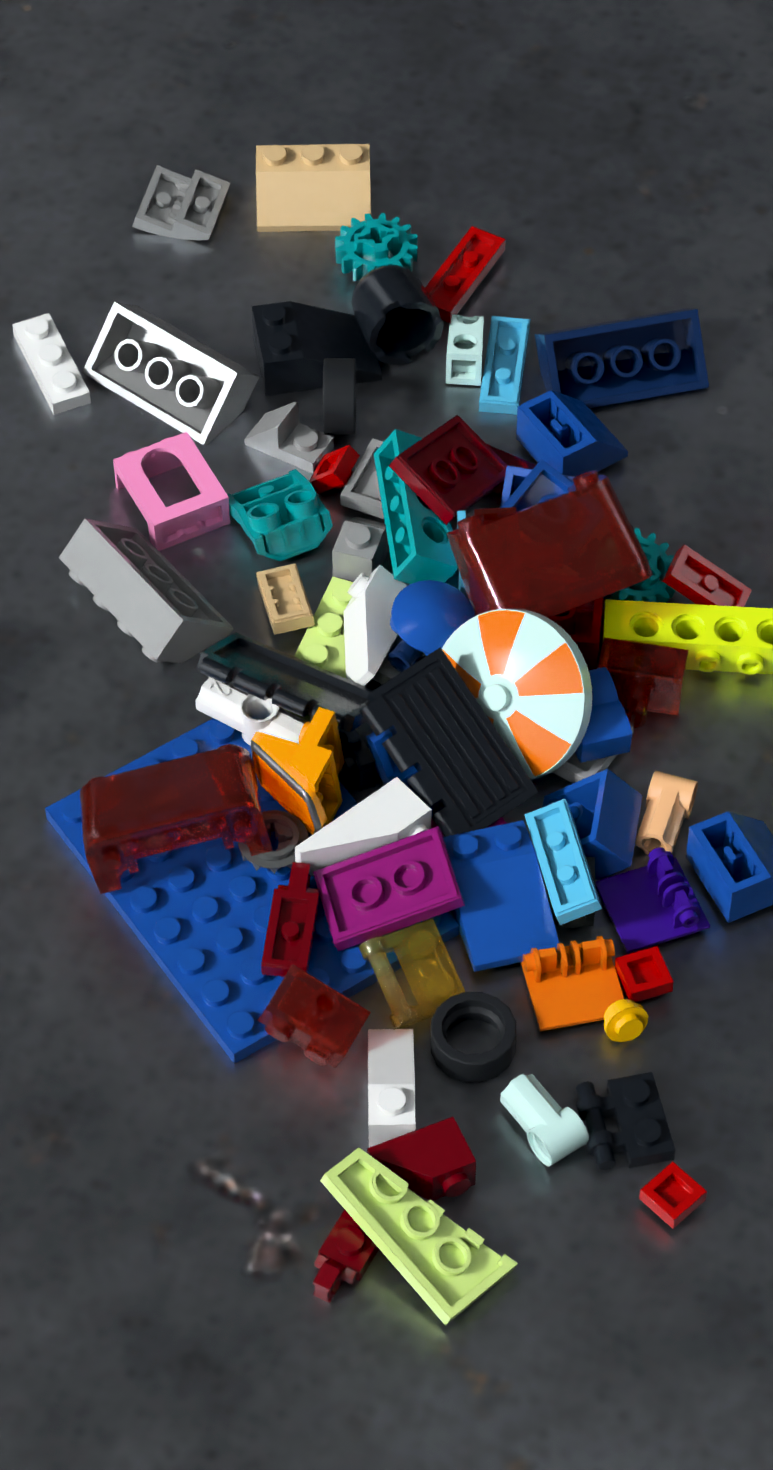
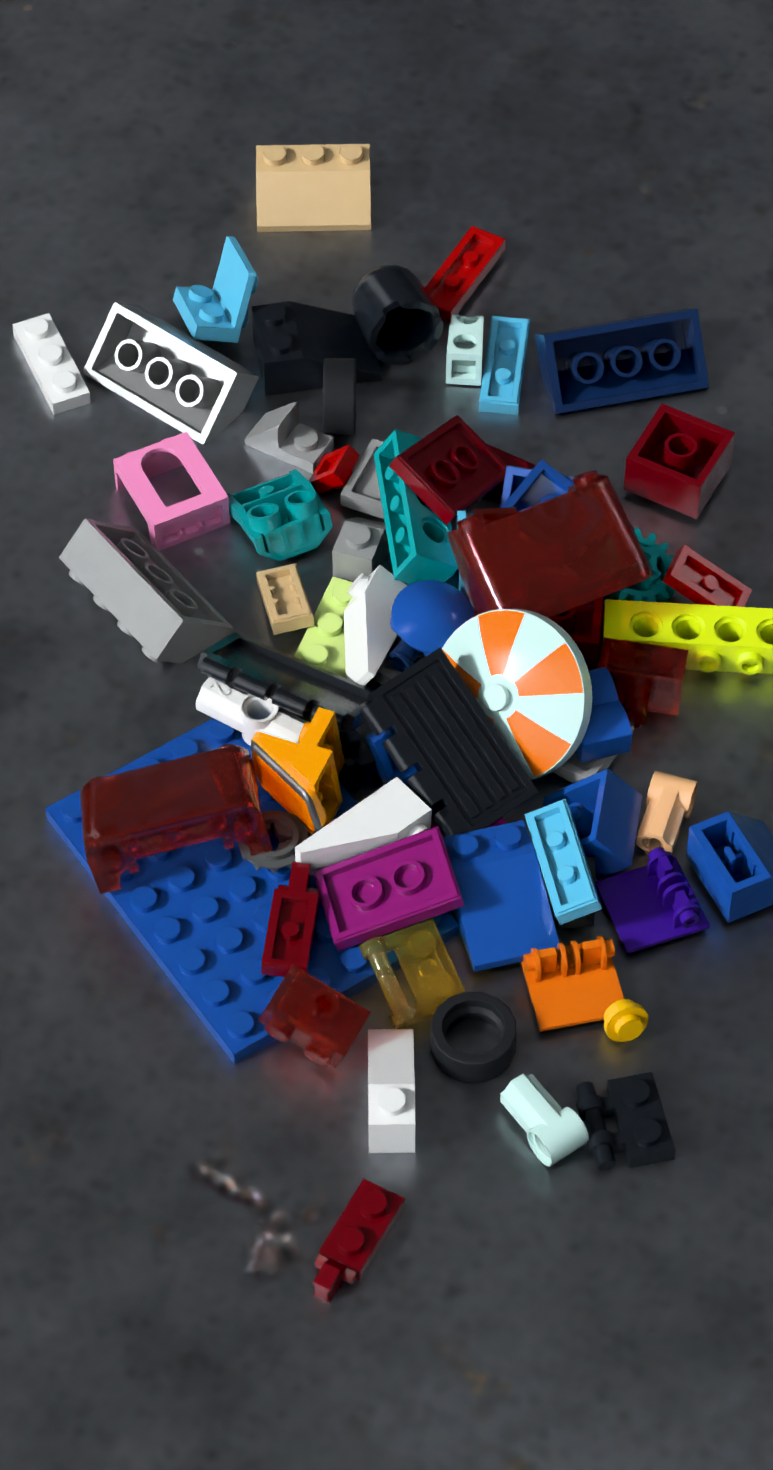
light grey slope [132,165,231,240] -> none
yellowish green wing [320,1147,518,1326] -> none
teal gear [335,213,418,281] -> none
dark red slope [367,1116,476,1201] -> none
blue slope [516,390,628,478] -> none
red plate [614,946,674,1002] -> none
red plate [639,1161,707,1229] -> none
none -> medium azure bracket [173,236,258,343]
none -> dark red brick [624,404,735,519]

